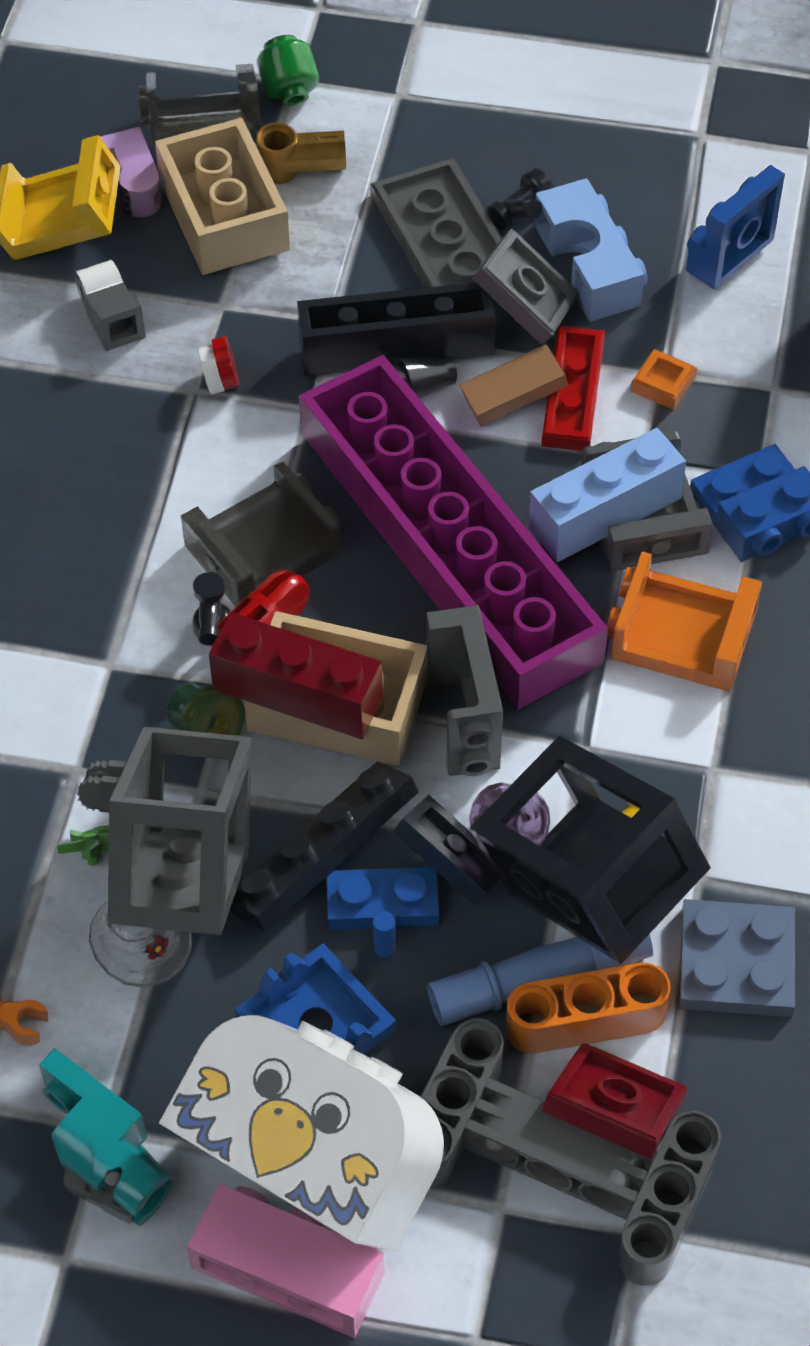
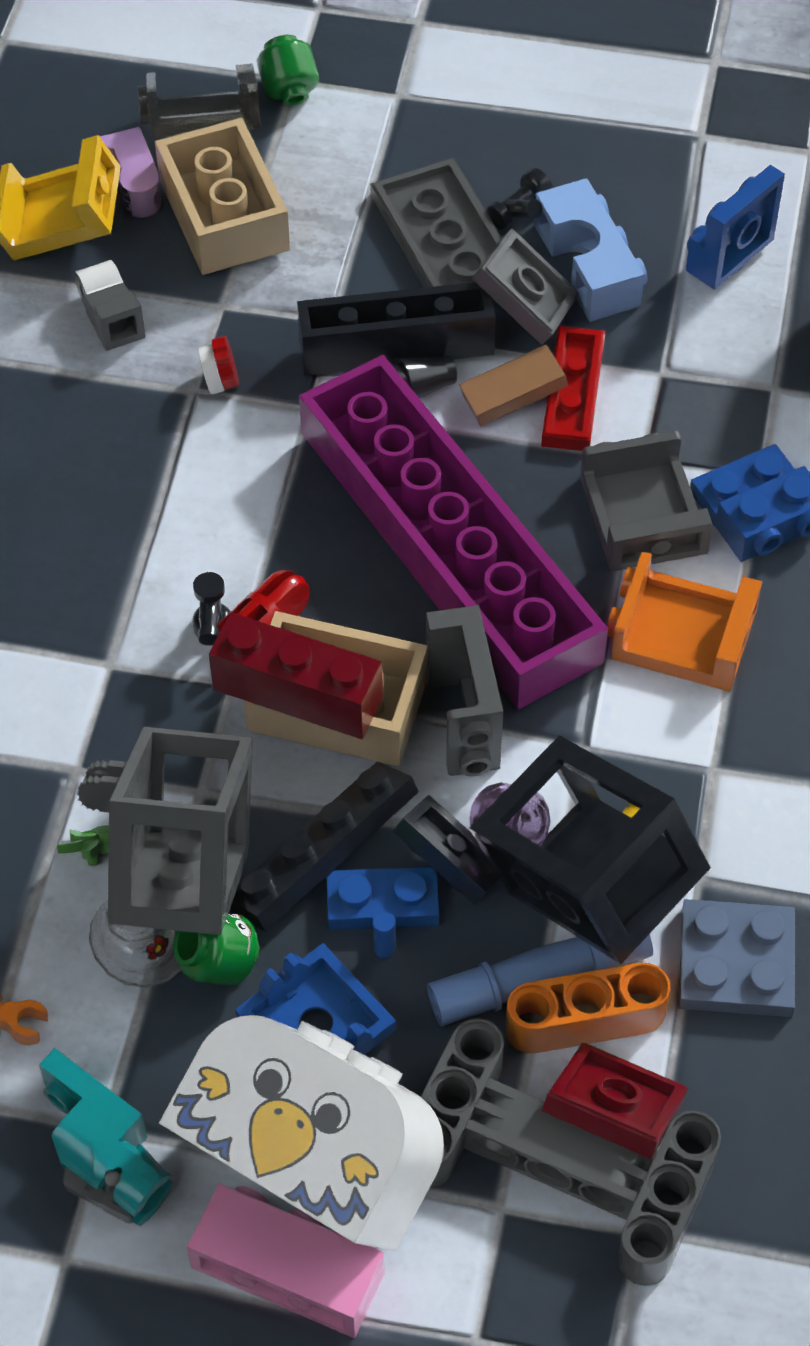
clear green piece [167,684,245,736] -> none
clear smoke panel [181,461,342,607] -> none
pearl gold piece [256,123,347,185] -> none
light blue brick [529,428,686,563] -> none
orange tile [631,349,697,410] -> none
none -> green head [173,913,259,986]

